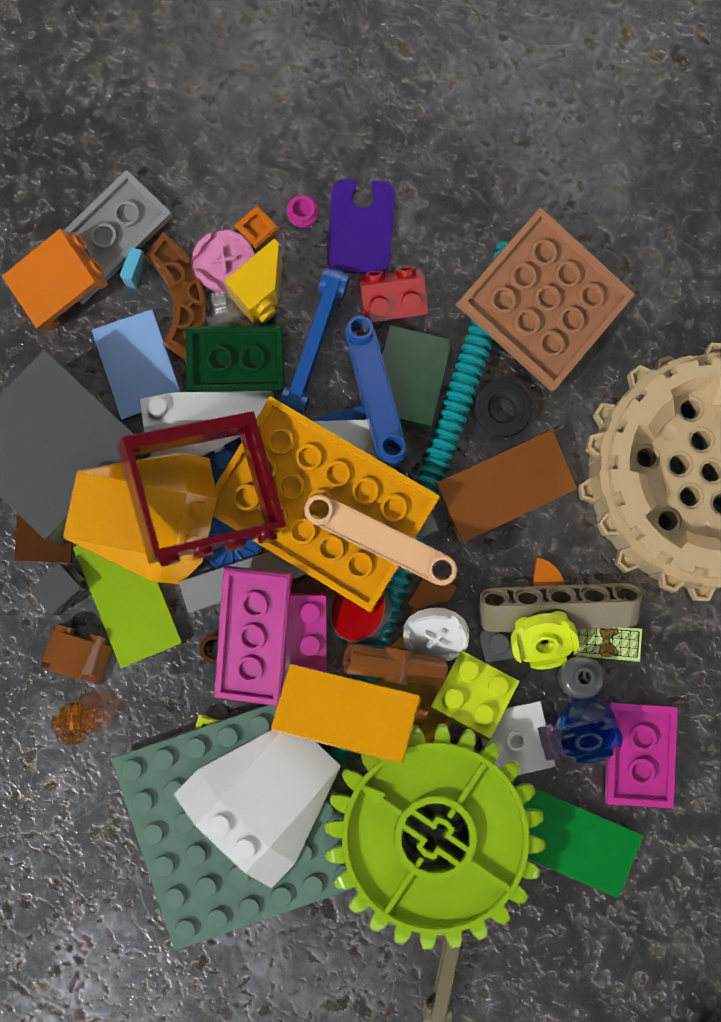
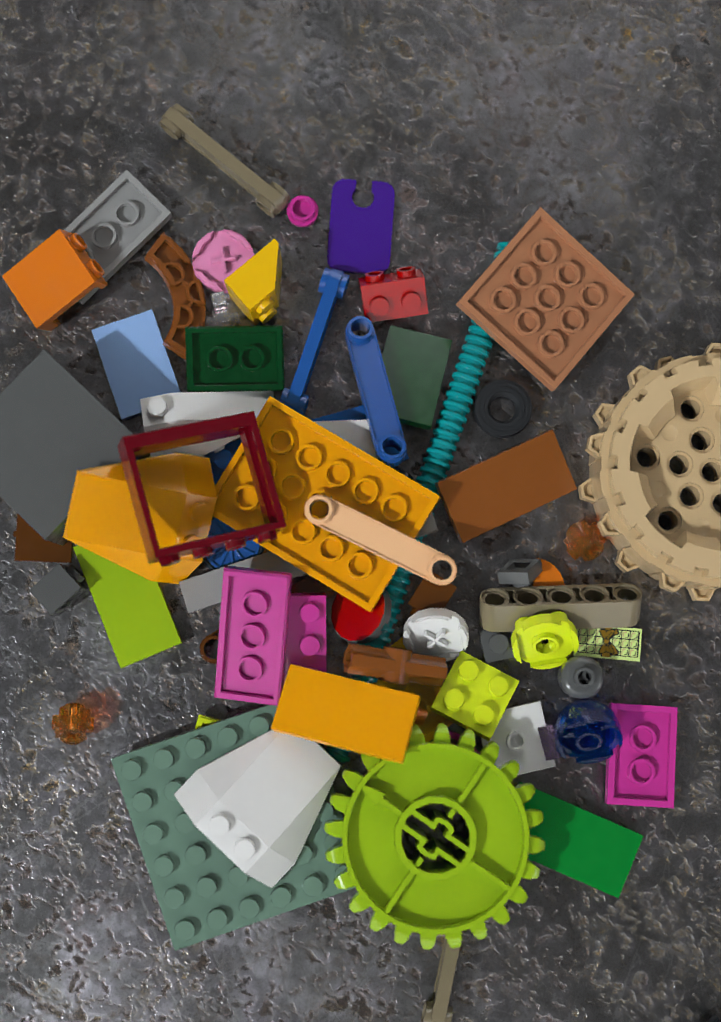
dark orange cylinder [39,623,113,684] -> none
medium azure tile [120,247,146,289] -> none
orange tile [234,205,279,252] -> none
none -> dark tan piece [159,103,291,218]
none -> dark grey plate [497,559,543,588]
none -> clear orange gear [563,521,607,561]

